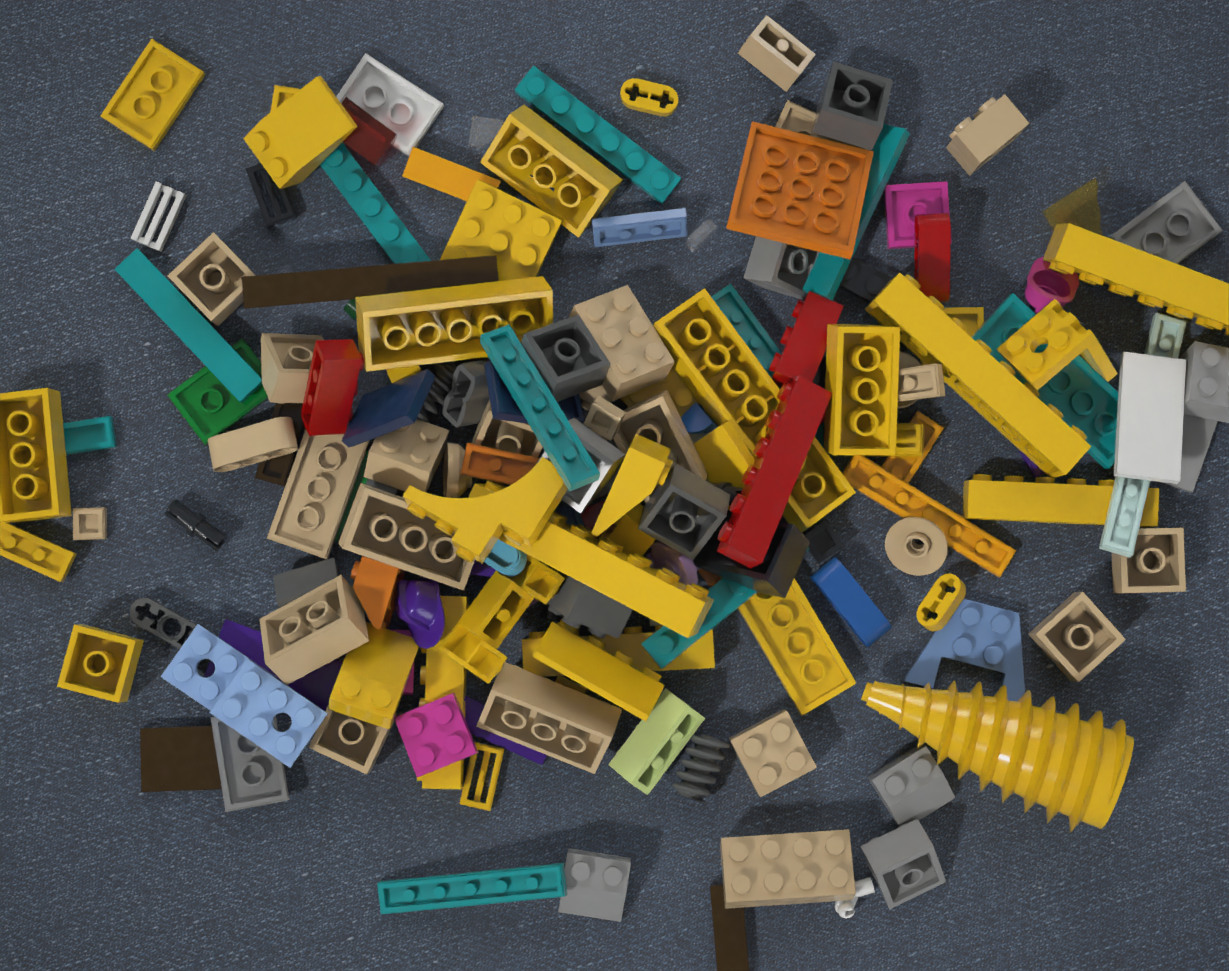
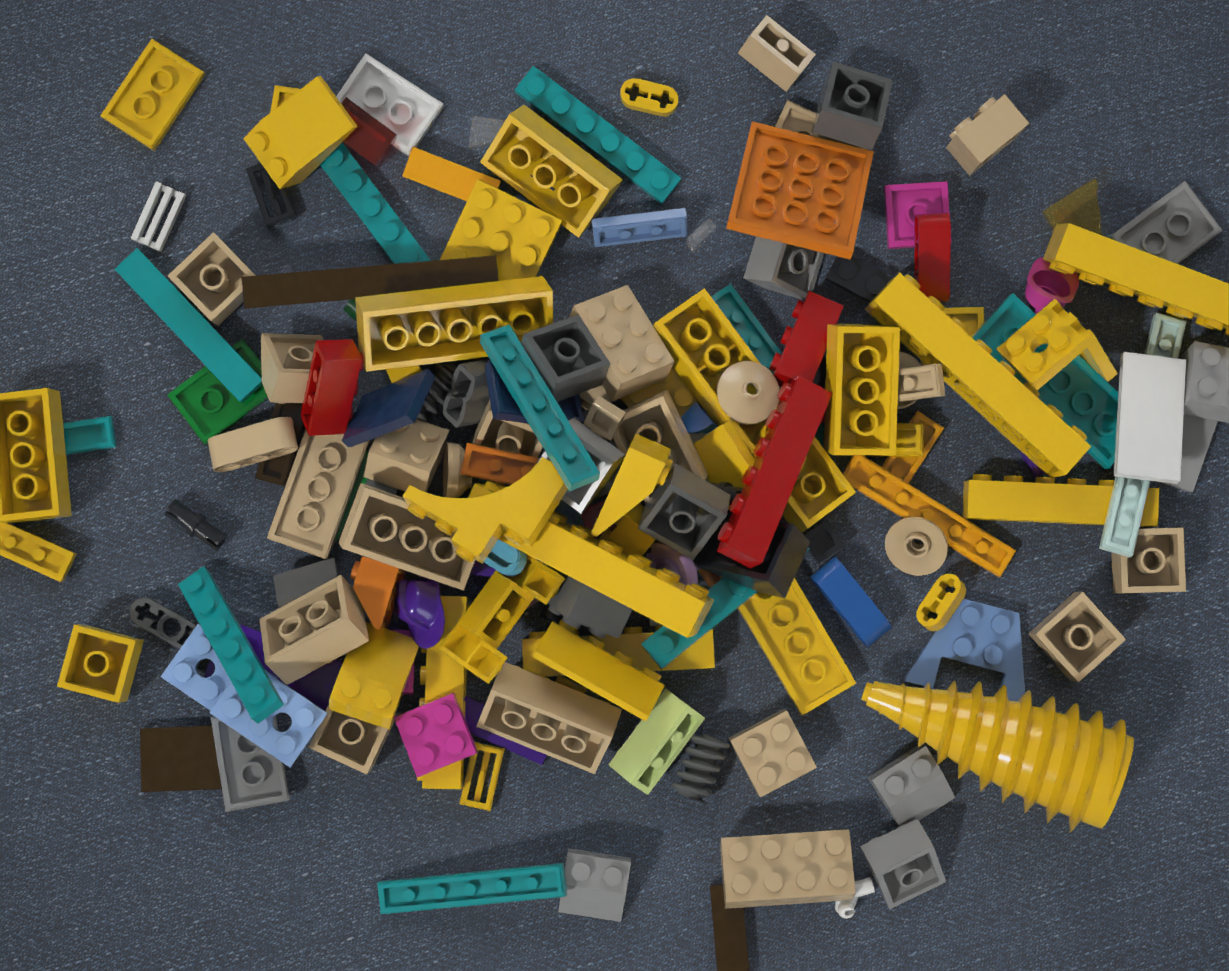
tan tile [73,507,107,540] -> none
teal tile [803,124,910,300] -> none
none -> teal plate [178,566,285,724]
none -> tan dish [717,361,780,424]

